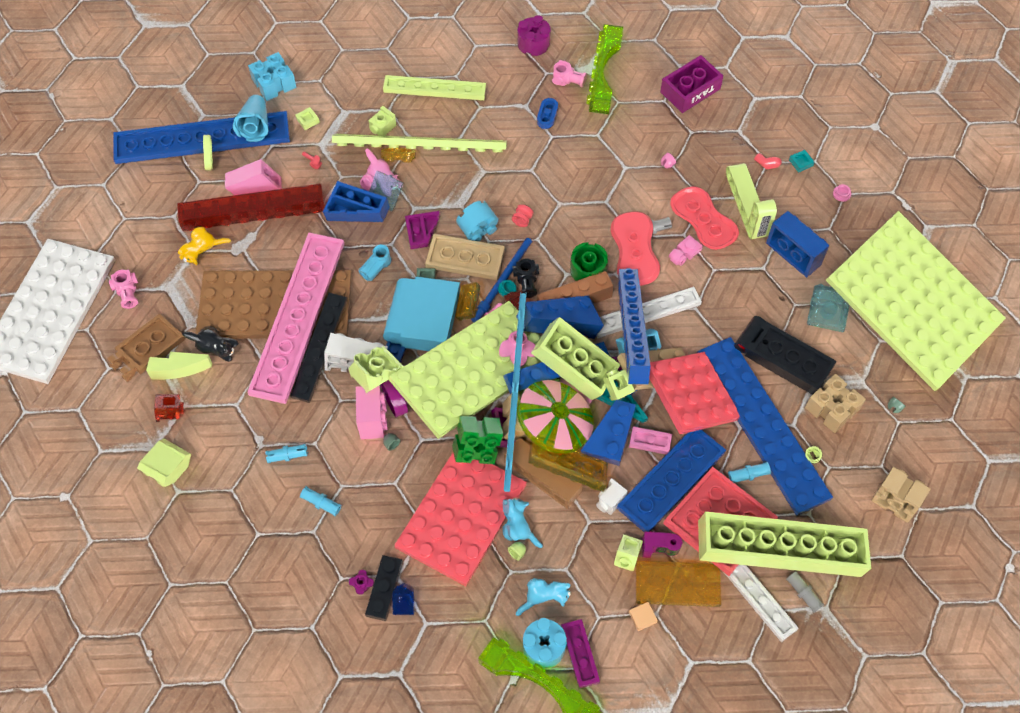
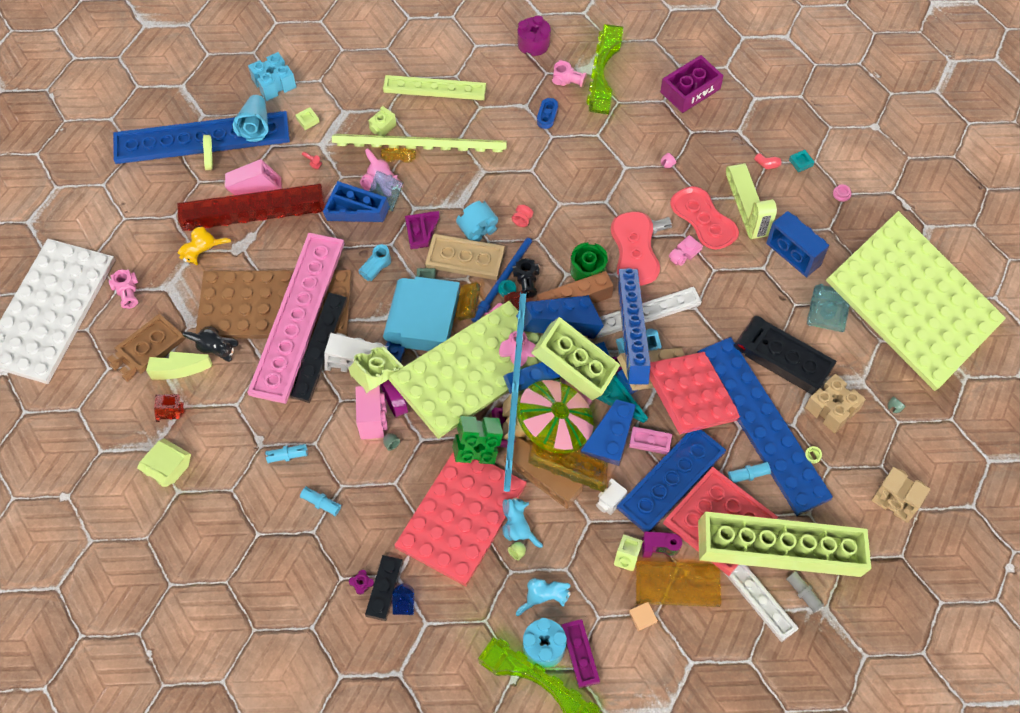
yellowish green brick [603,368,635,401] -> none

